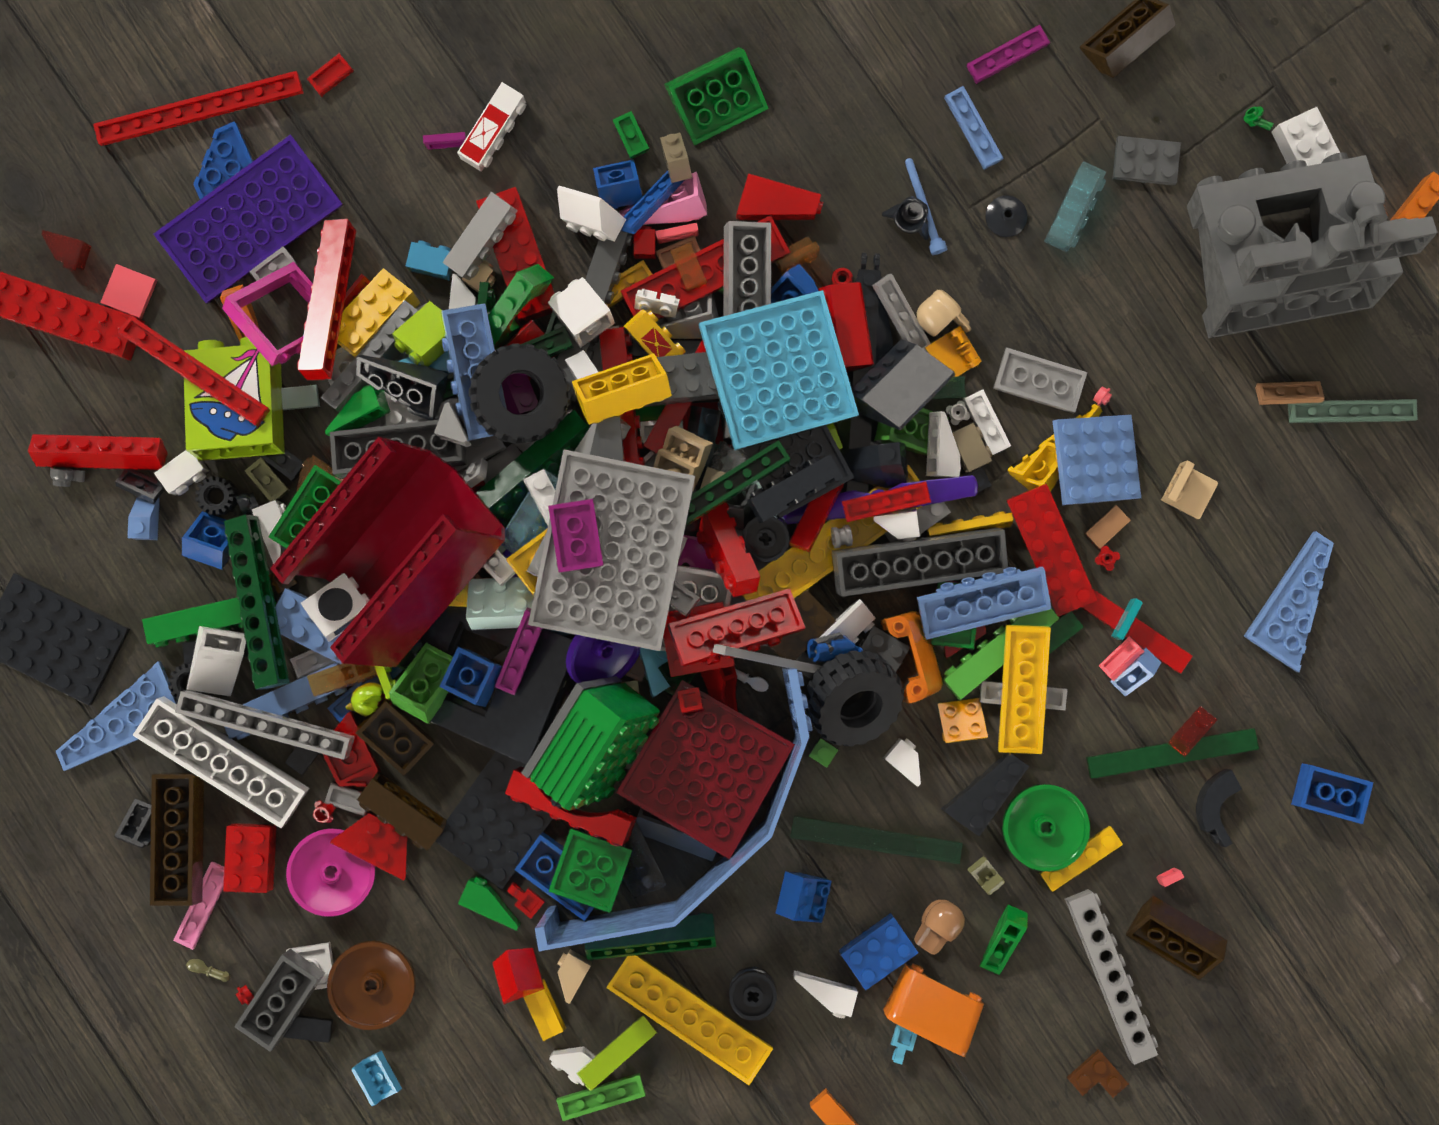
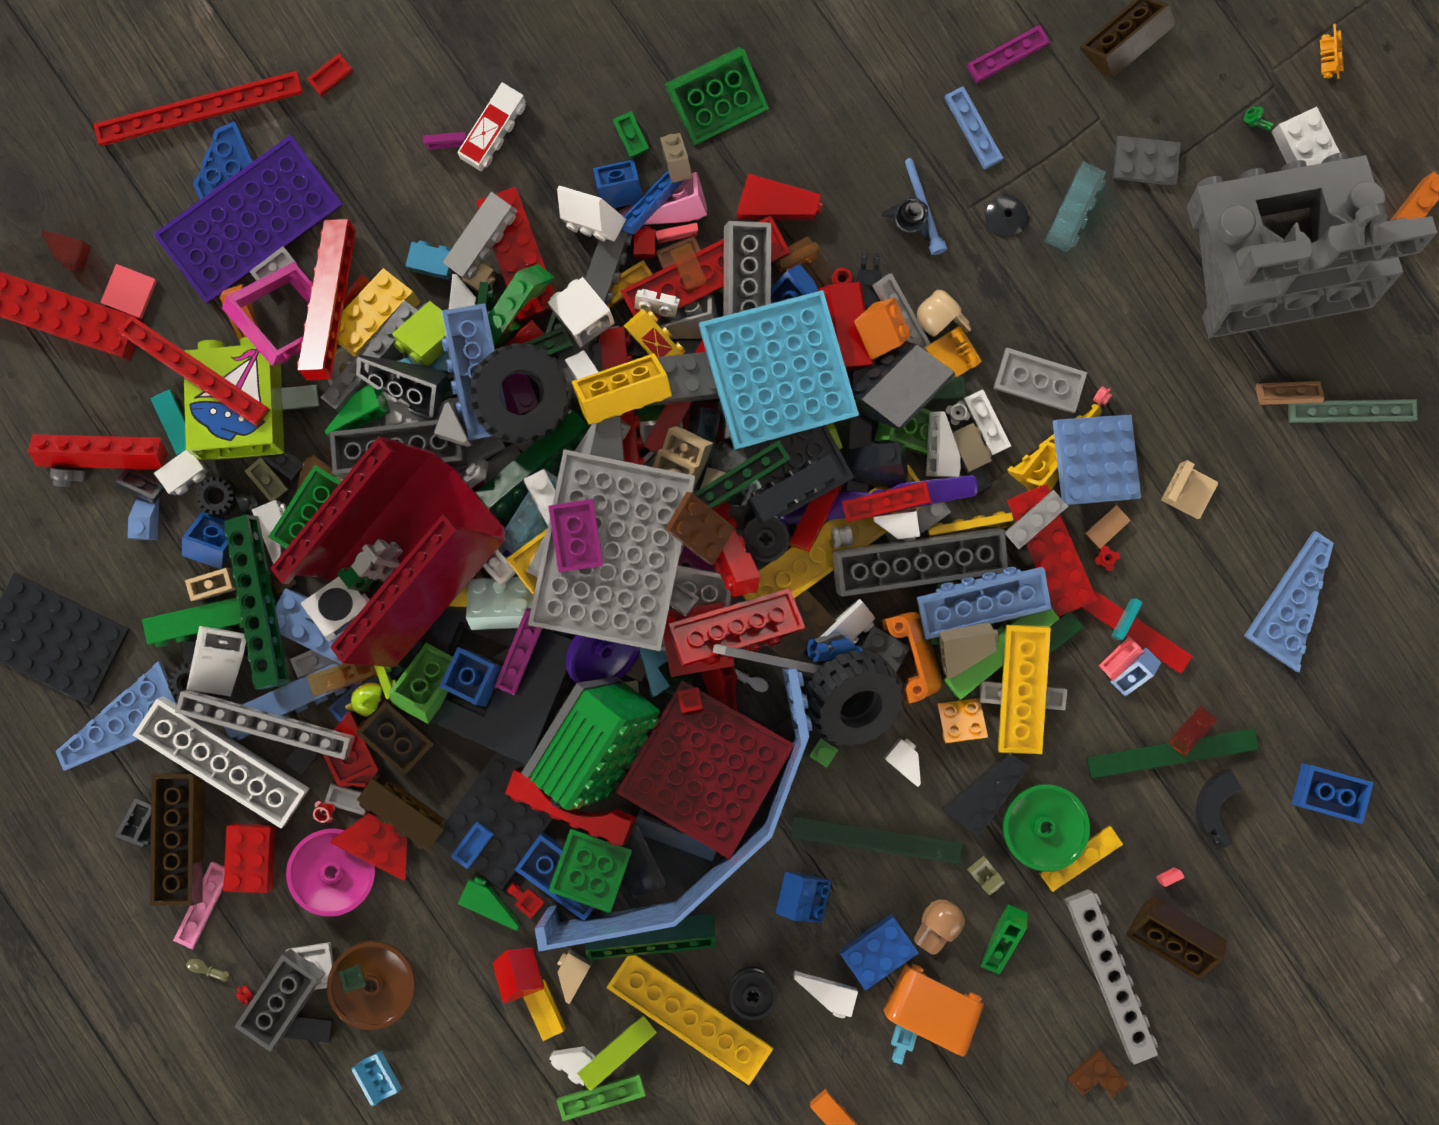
none -> teal tile [150,389,186,455]
none -> tan brick [185,568,237,602]
none -> light grey hips [337,539,403,594]
none -> clear green plate [338,964,367,993]
none -> blue tile [451,821,494,869]
none -> reddish brown plate [664,492,735,565]
none -> orange slope [854,298,911,359]
none -> dark tan slope [939,622,999,679]
none -> light grey plate [1005,490,1068,549]
none -> light orange hinge [1320,24,1344,79]

